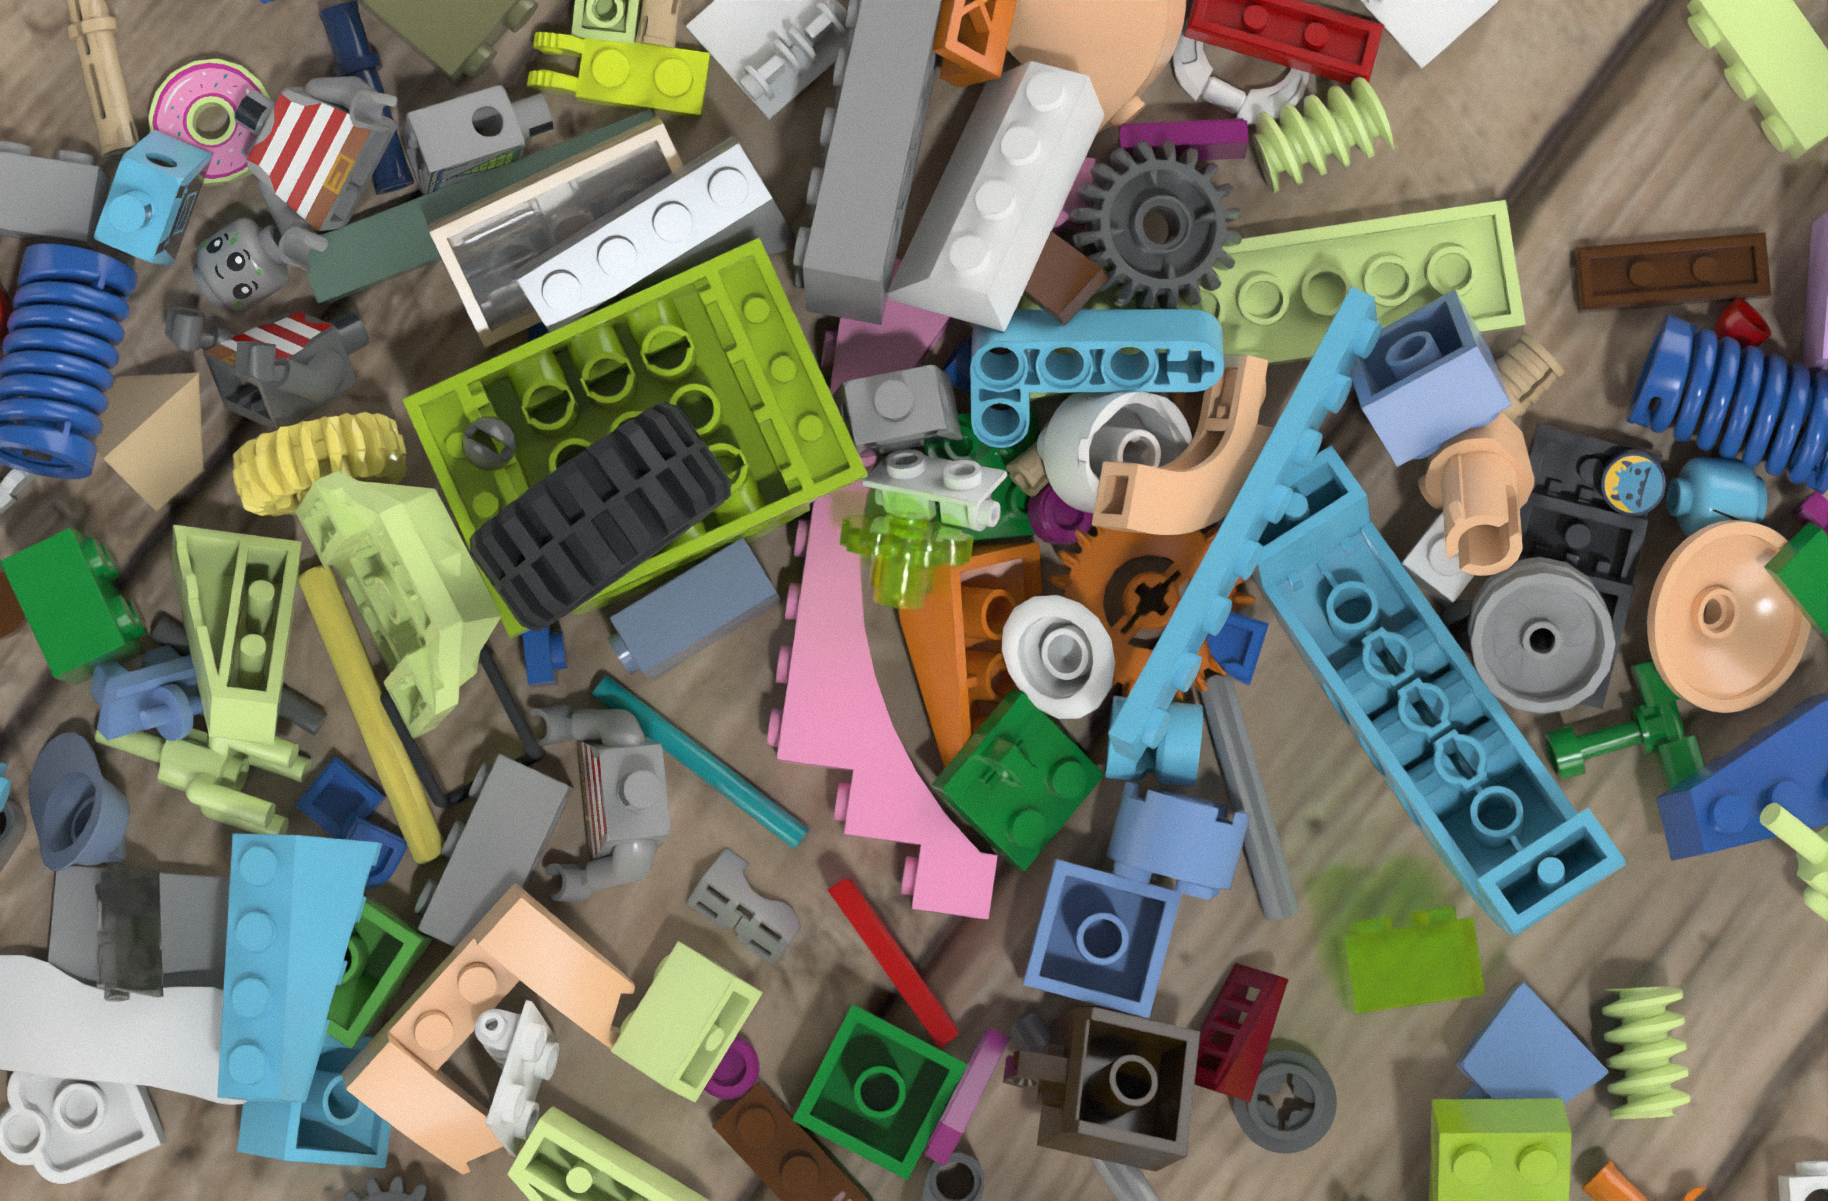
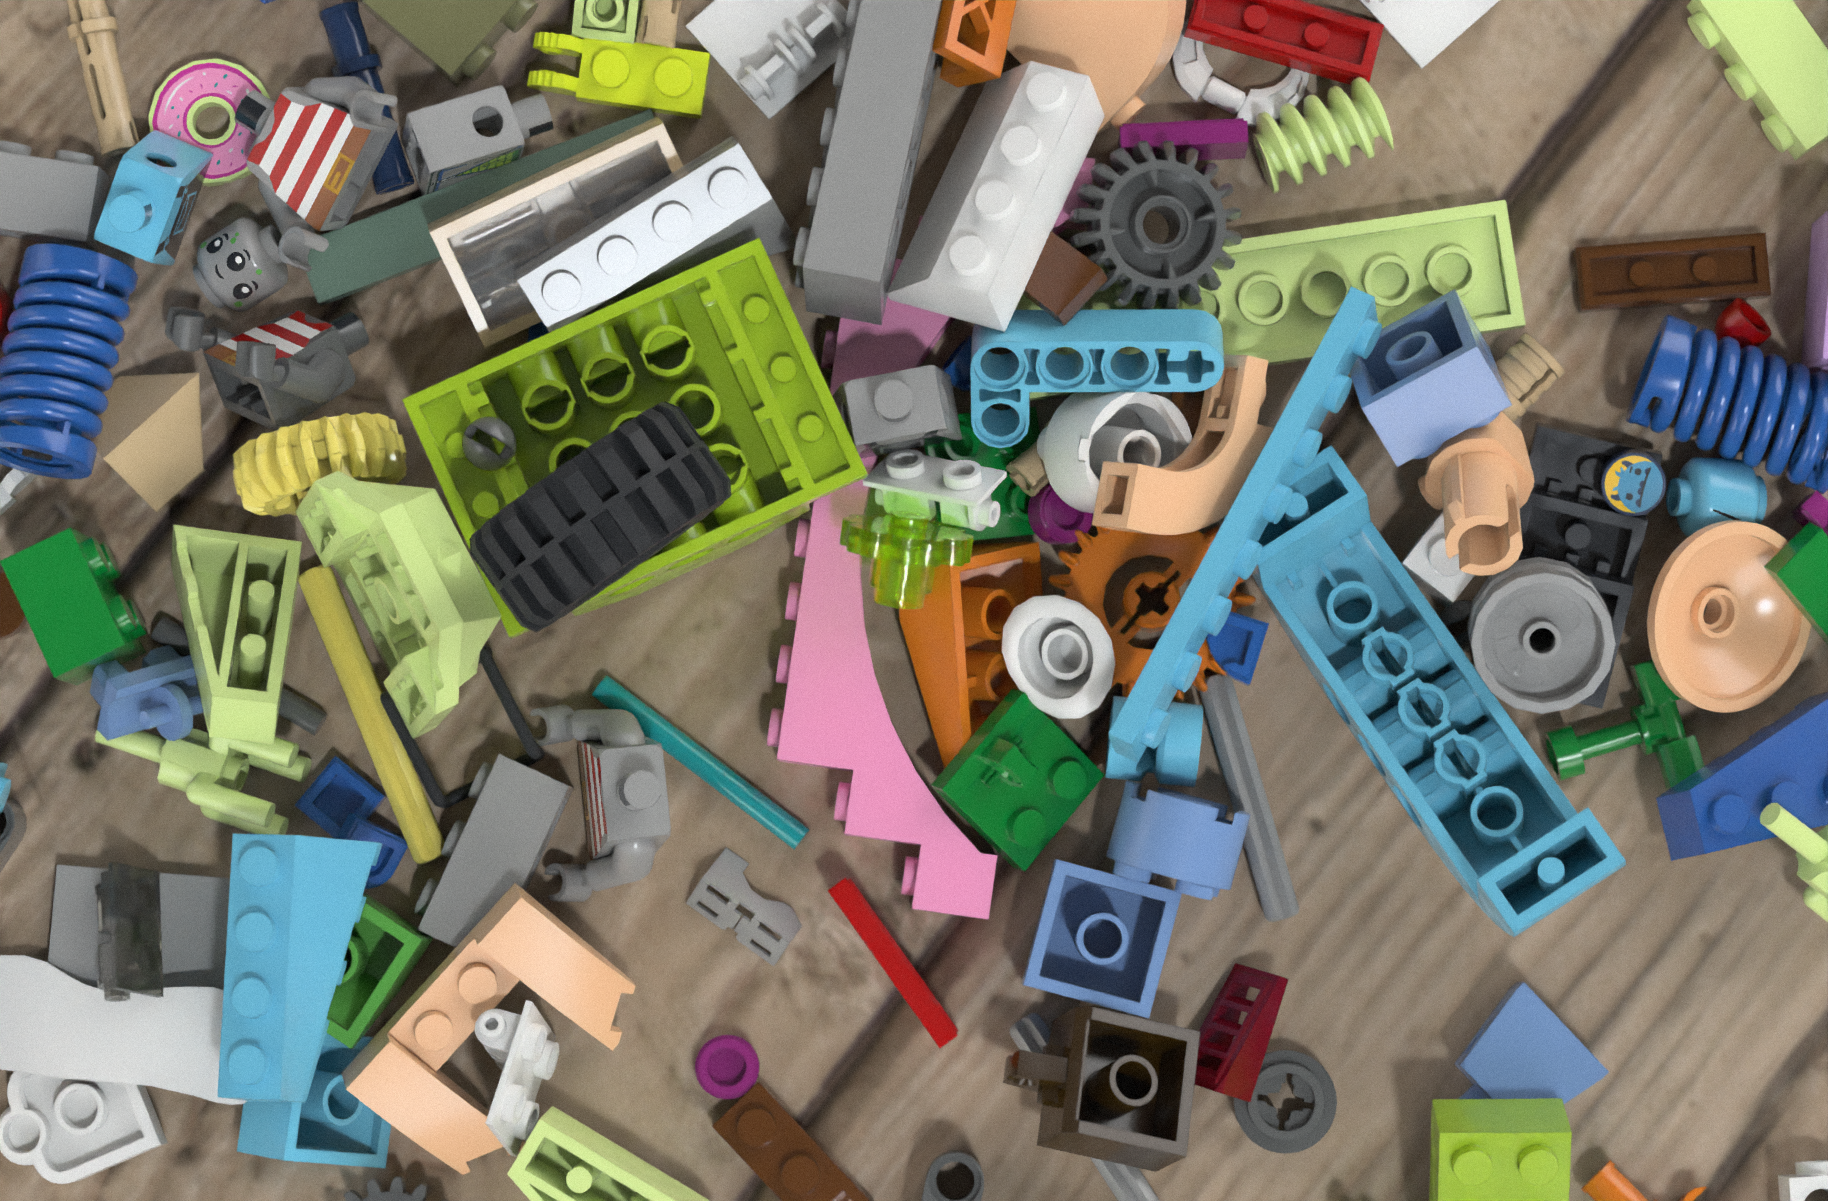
sand blue piece [28,732,130,871] -> none
blue plate [522,624,568,688] -> none
sand blue brick [607,537,781,681] -> none
yellowish green brick [611,941,763,1102] -> none
green brick [792,1004,968,1181] -> none
magenta tile [924,1028,1010,1166] -> none
clear neon green piece [1333,906,1485,1014] -> none
yellowish green piece [1602,986,1691,1119] -> none

